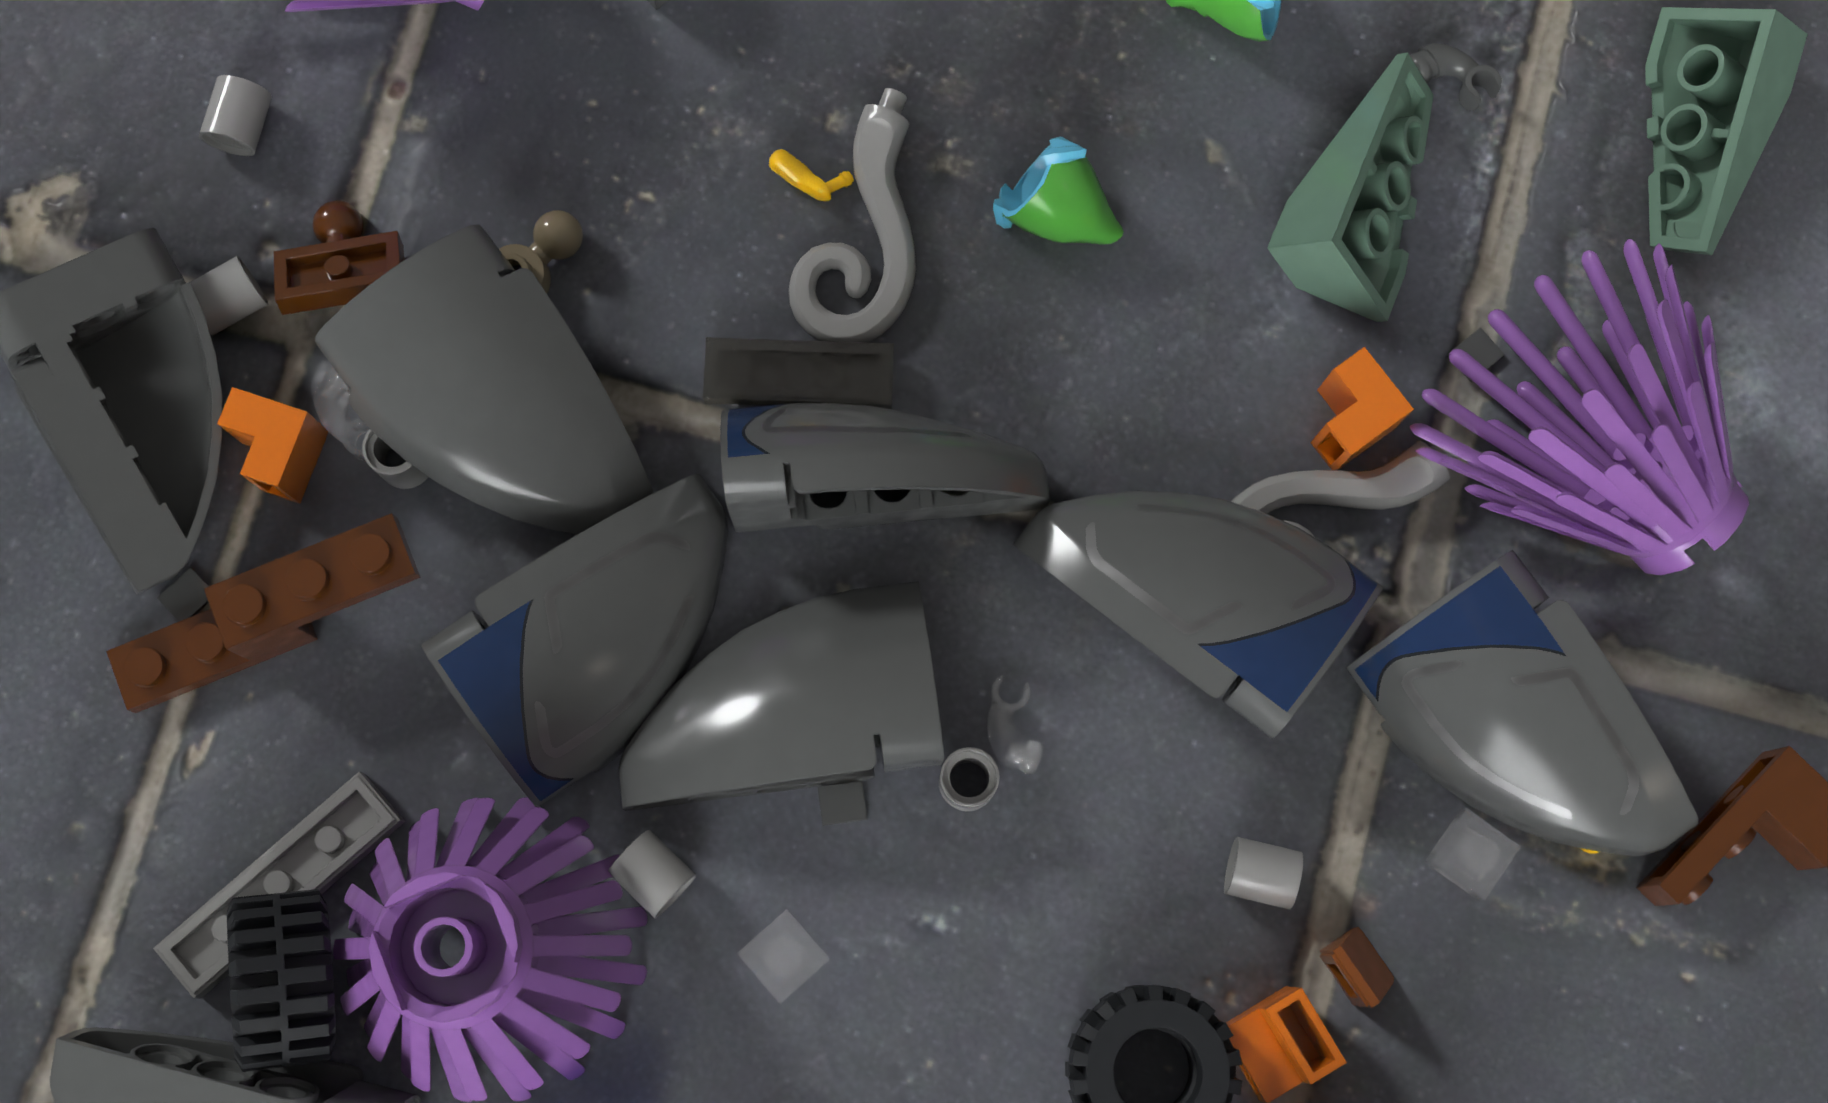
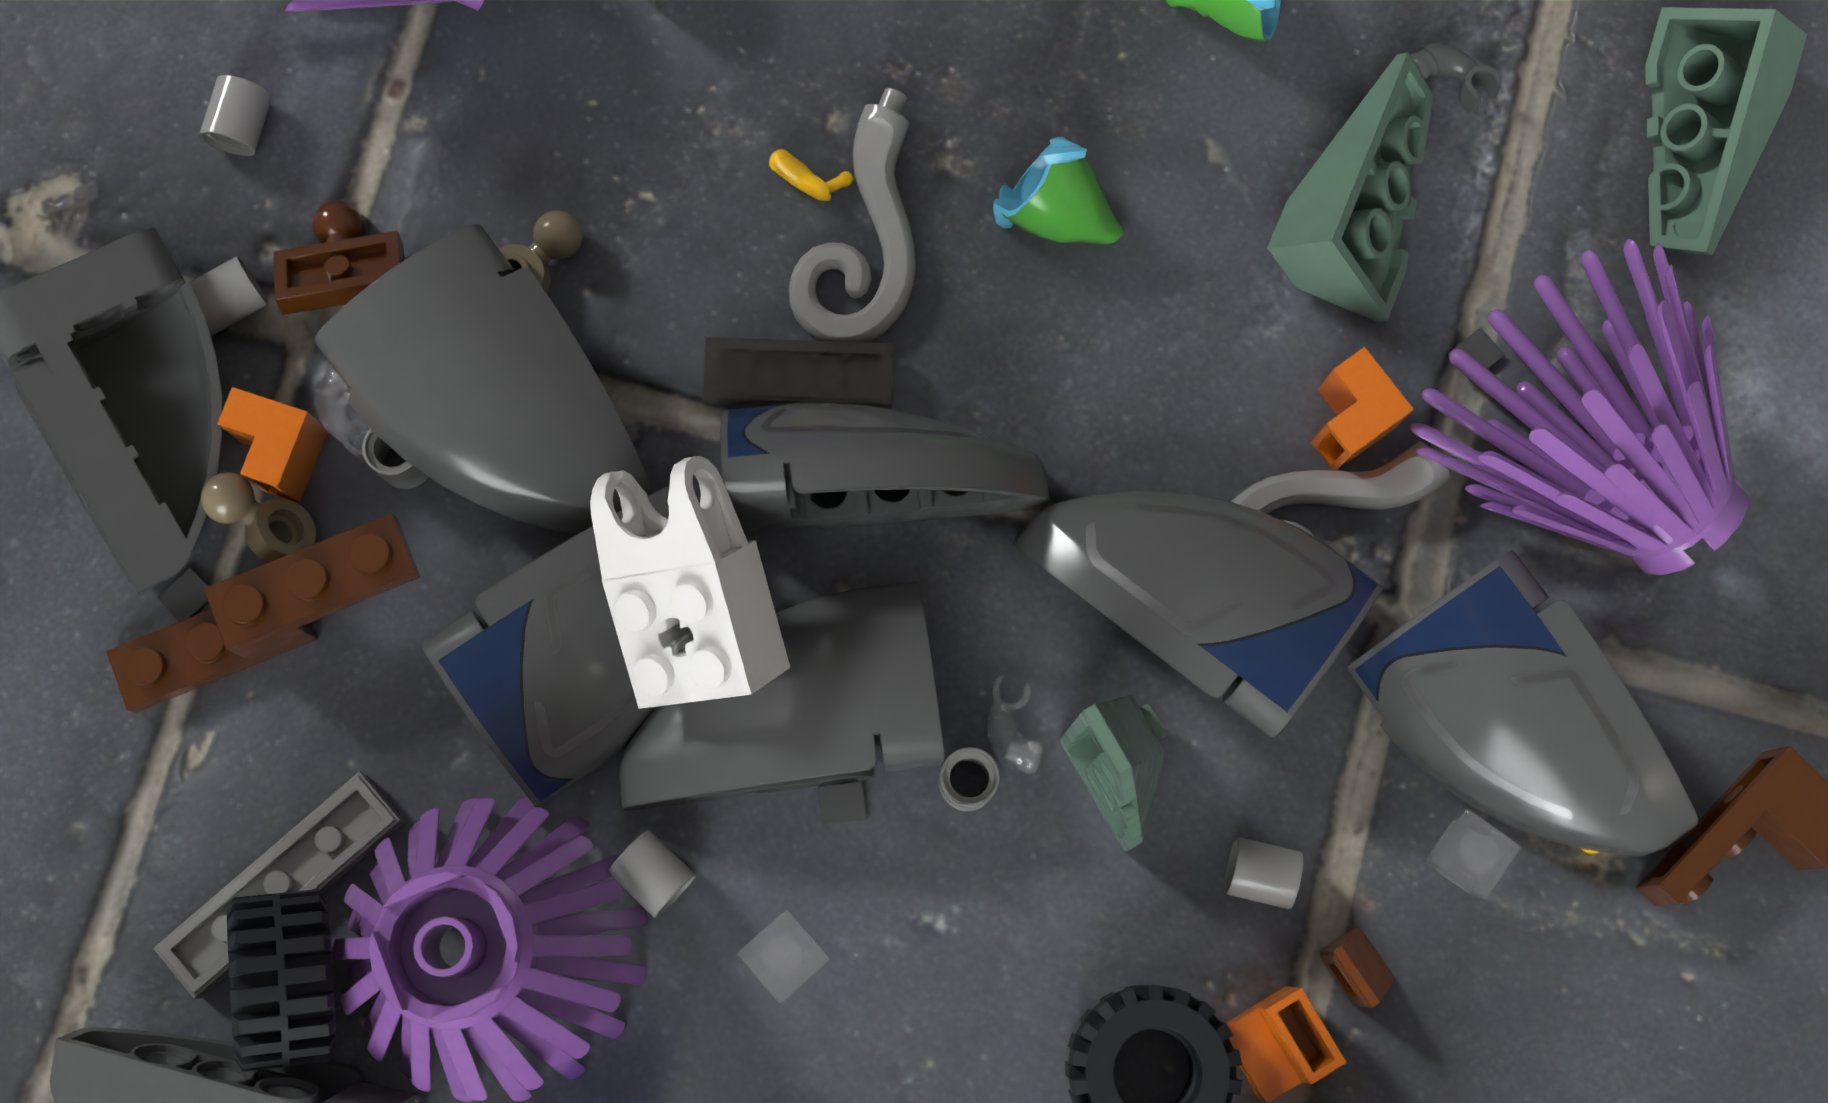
none -> dark tan plate [201,472,316,563]
none -> white brick [590,456,791,709]
none -> sand green wedge [1059,695,1166,852]

